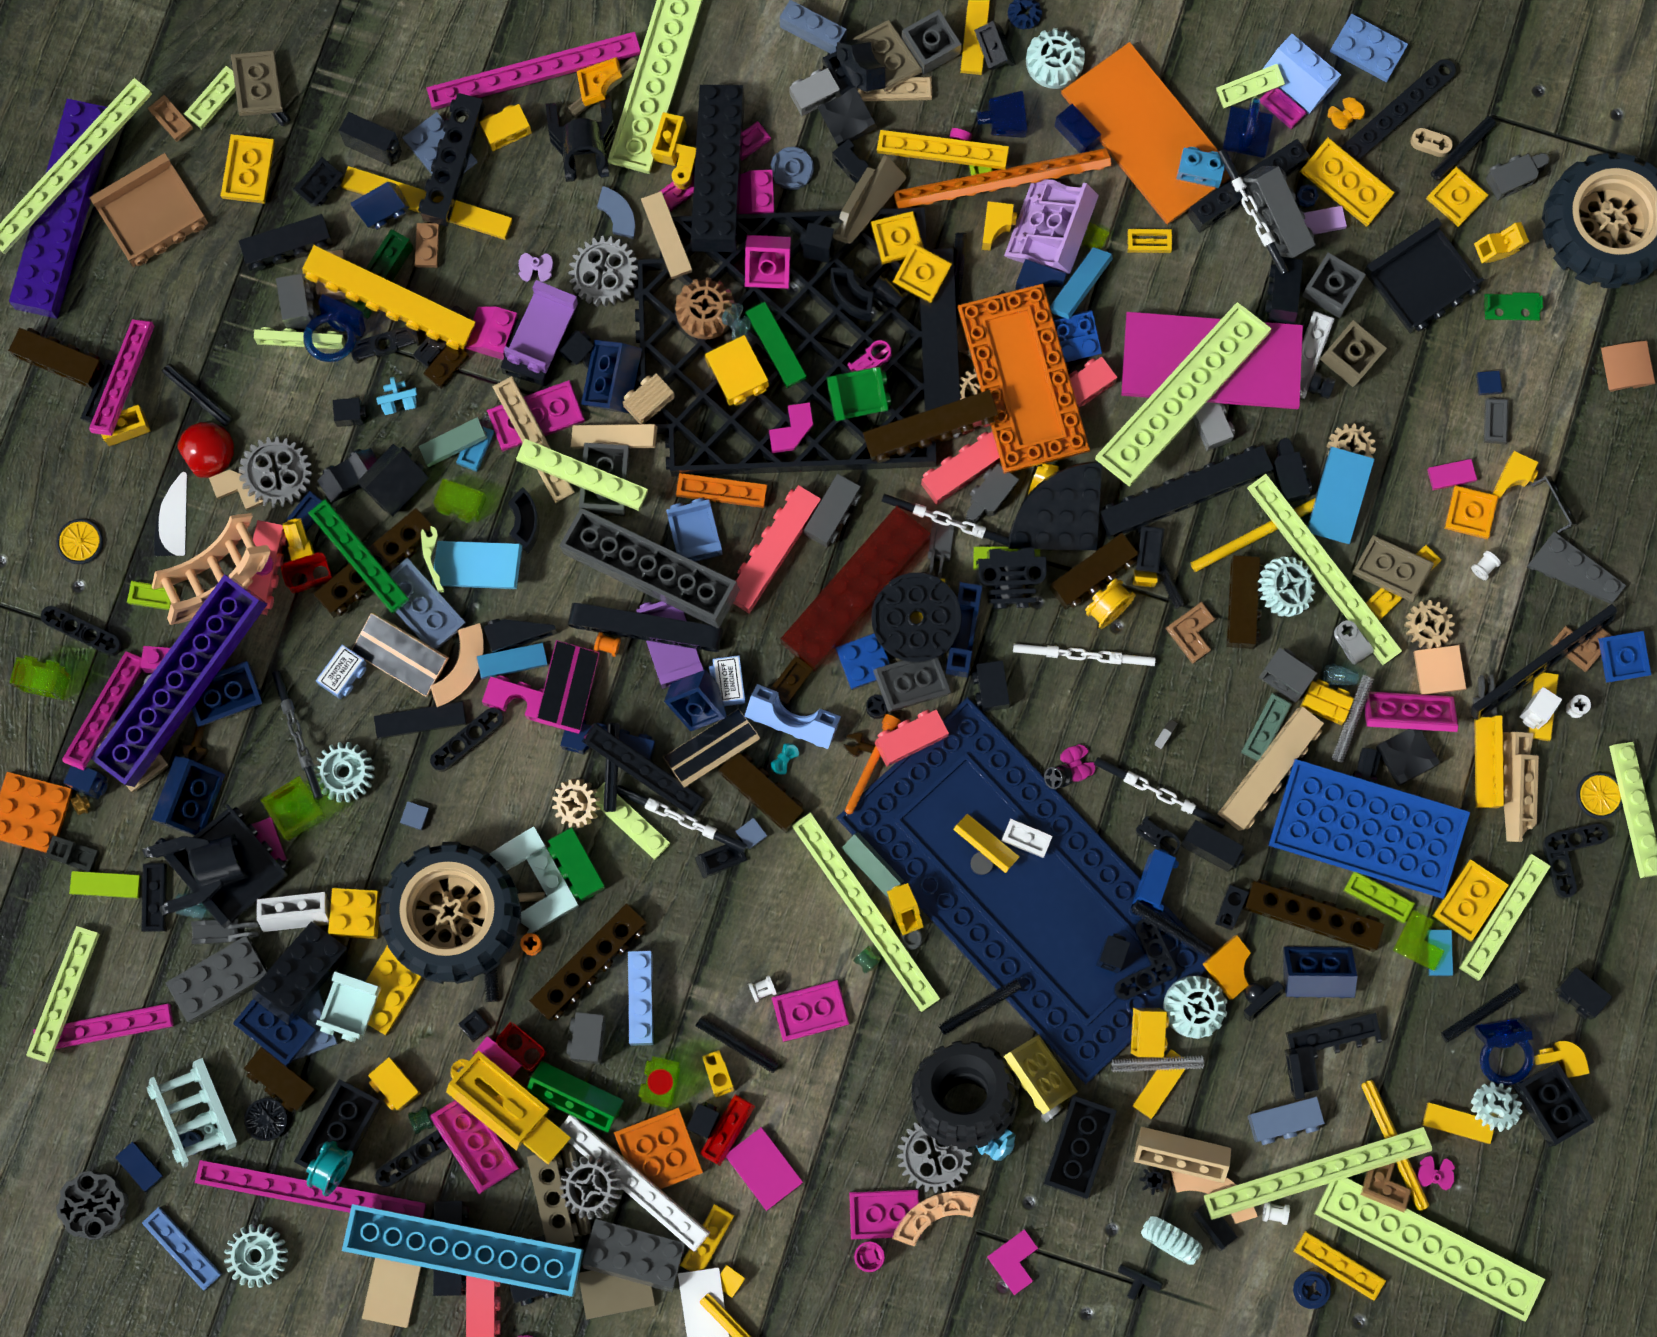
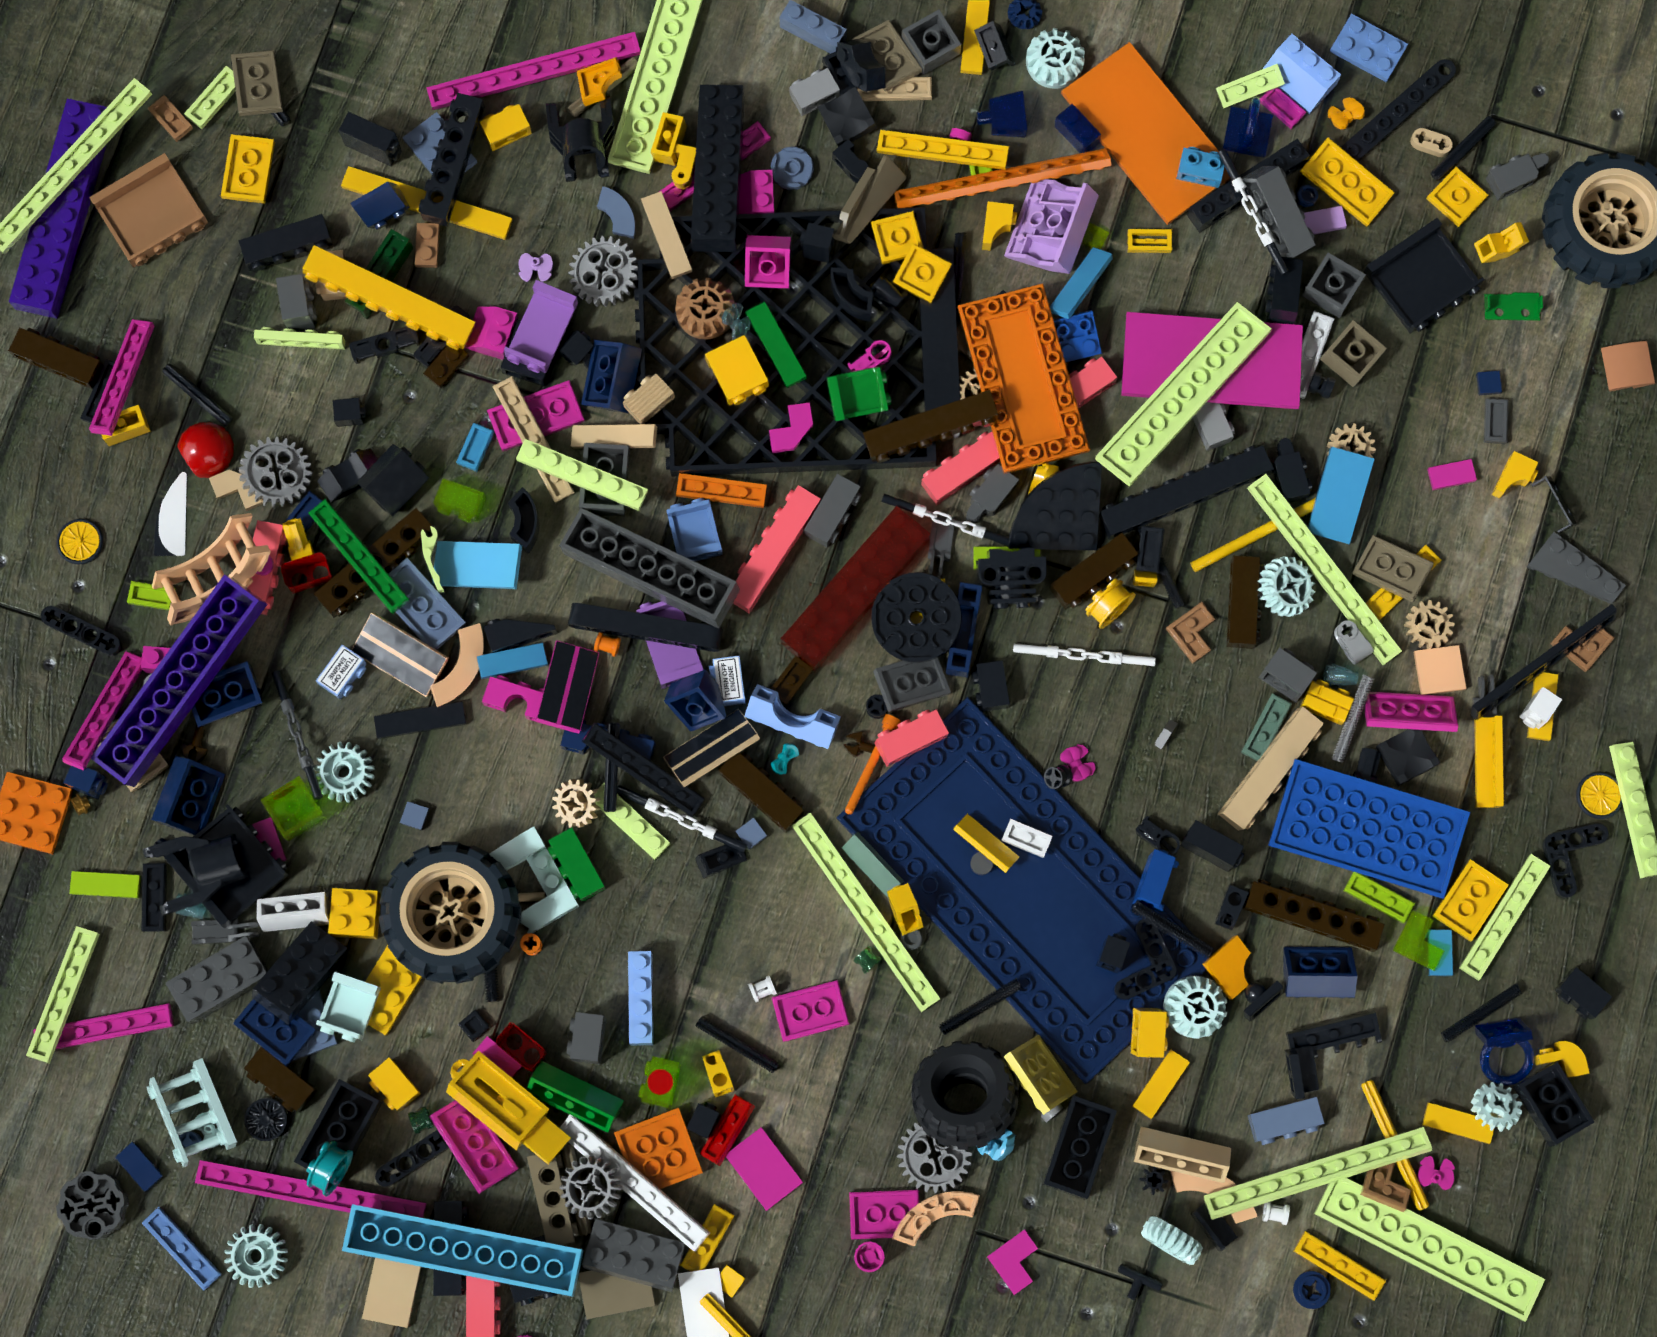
clear neon green brick [9,655,70,701] -> none
pearl dark grey slope [45,836,100,872] -> none
black bracket [292,157,344,207] -> none
clear blue tile [303,294,365,362] -> none
medium azure hips [376,377,418,415] -> none
sand green tile [419,417,487,467] -> none
black beam [430,707,504,772] -> none
dark brown brick [529,903,647,1022] -> none
blue plate [836,634,889,690] -> none
dark blue arch [1015,259,1067,290] -> none
piece [1094,757,1226,829] -> none
light grey axle [1111,1055,1204,1072] -> none
light orange tile [1444,485,1498,540] -> none
white bush [1471,551,1501,581] -> none
tan wedge [1503,732,1539,842] -> none
white bush [1566,695,1591,718] -> none
blue plate [1598,631,1651,683] -> none

